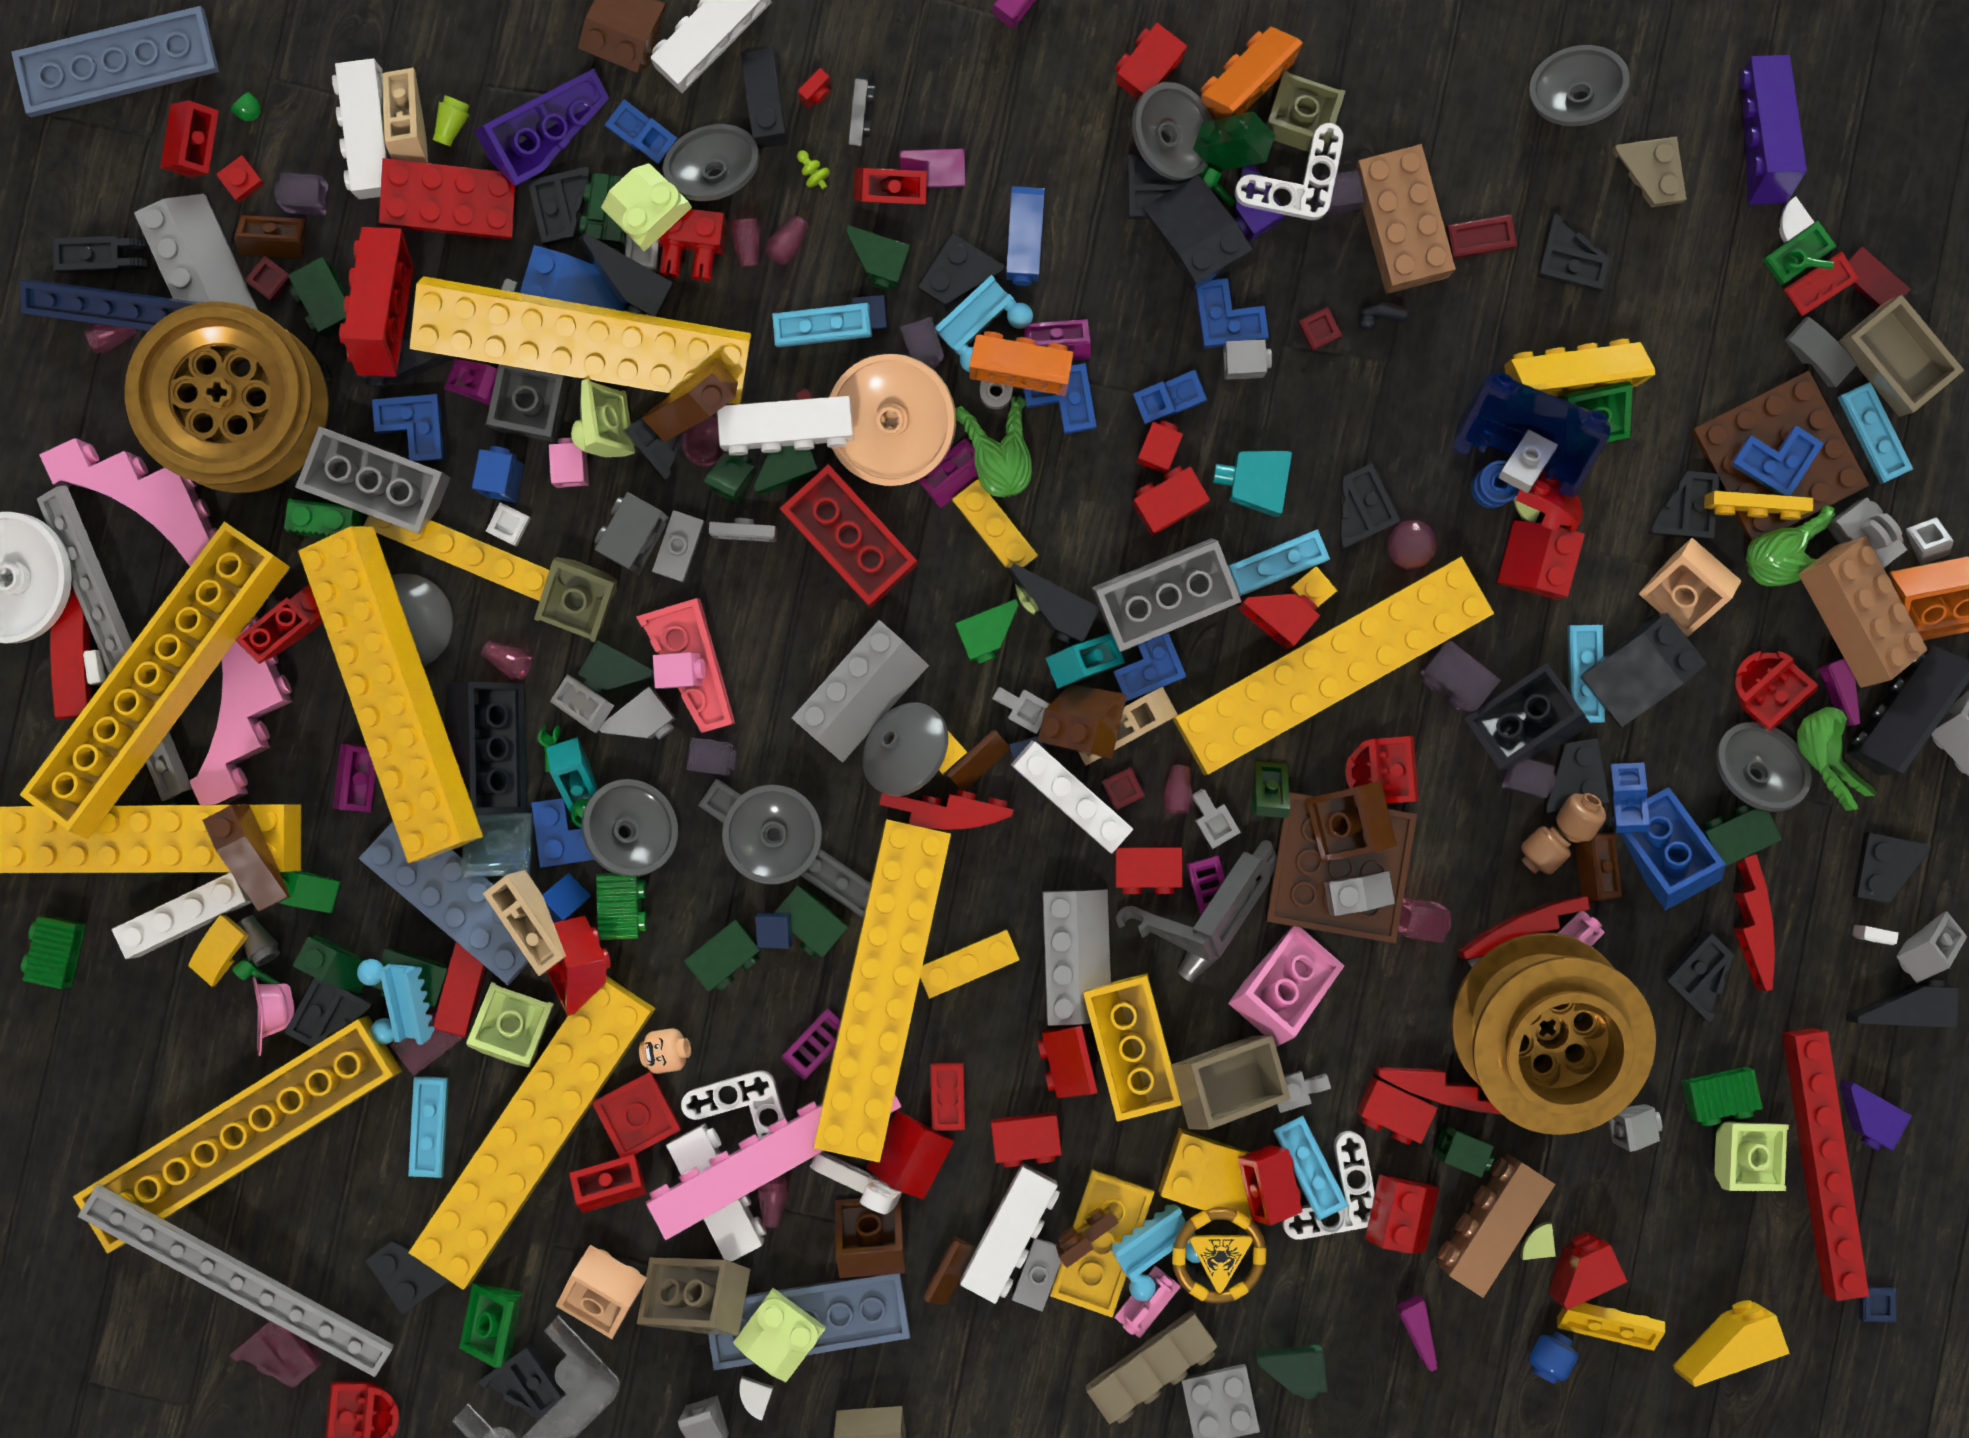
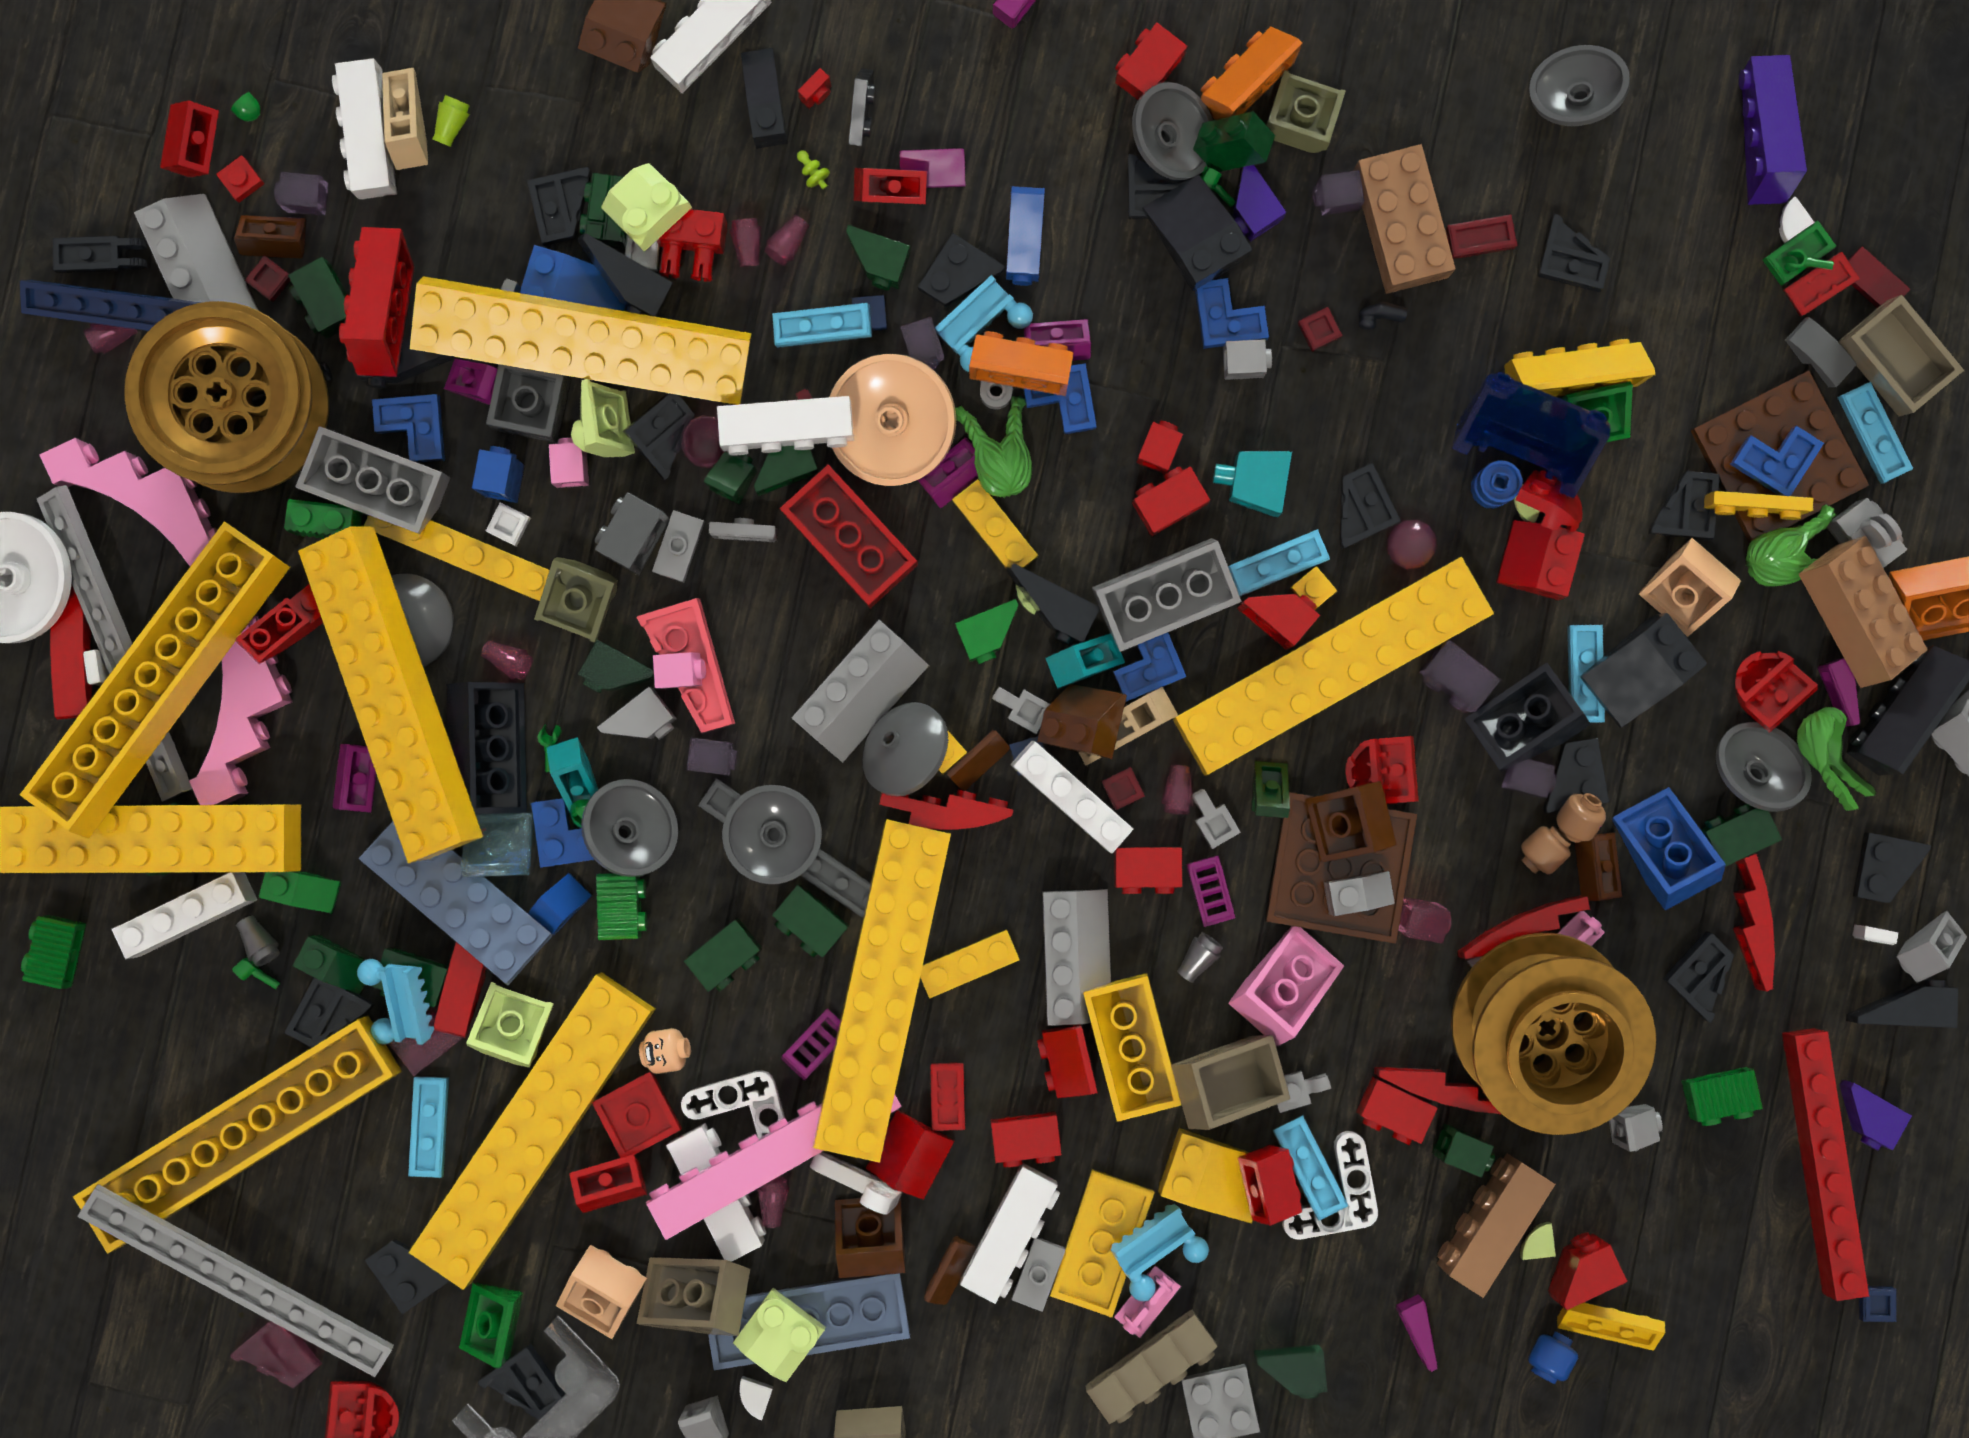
sand blue plate [11,6,219,117] -> none
yellow slope [188,915,250,987] -> none
reddish brown slope [202,805,291,911] -> none
bright pink piece [253,977,294,1056] -> none
red plate [379,158,515,240] -> none
dark purple wedge [474,68,609,186] -> none
tan slope [483,870,566,976] -> none
red slope [547,916,610,1016] -> none
light grey plate [550,674,614,733] -> none
blue slope [604,99,677,164] -> none
reddish brown slope [642,358,738,442] -> none
dark grey dish [663,124,760,201] -> none
dark blue tile [755,913,793,949] -> none
reddish brown plate [1056,1207,1119,1268] -> none
dark grey hinge [1116,840,1276,962] -> none
blue slope [1133,370,1208,424] -> none
piece [1172,1207,1266,1303] -> none
white beam [1235,123,1343,220] -> none
red slope [1365,1174,1440,1254] -> none
light grey plate [1499,430,1558,493] -> none
blue slope [1610,762,1650,833] -> none
dark tan wing [1612,136,1687,207] -> none
yellow slope [1673,1300,1790,1387] -> none
yellowish green slope [1714,1120,1789,1191] -> none
light grey slope [1906,517,1953,565] -> none

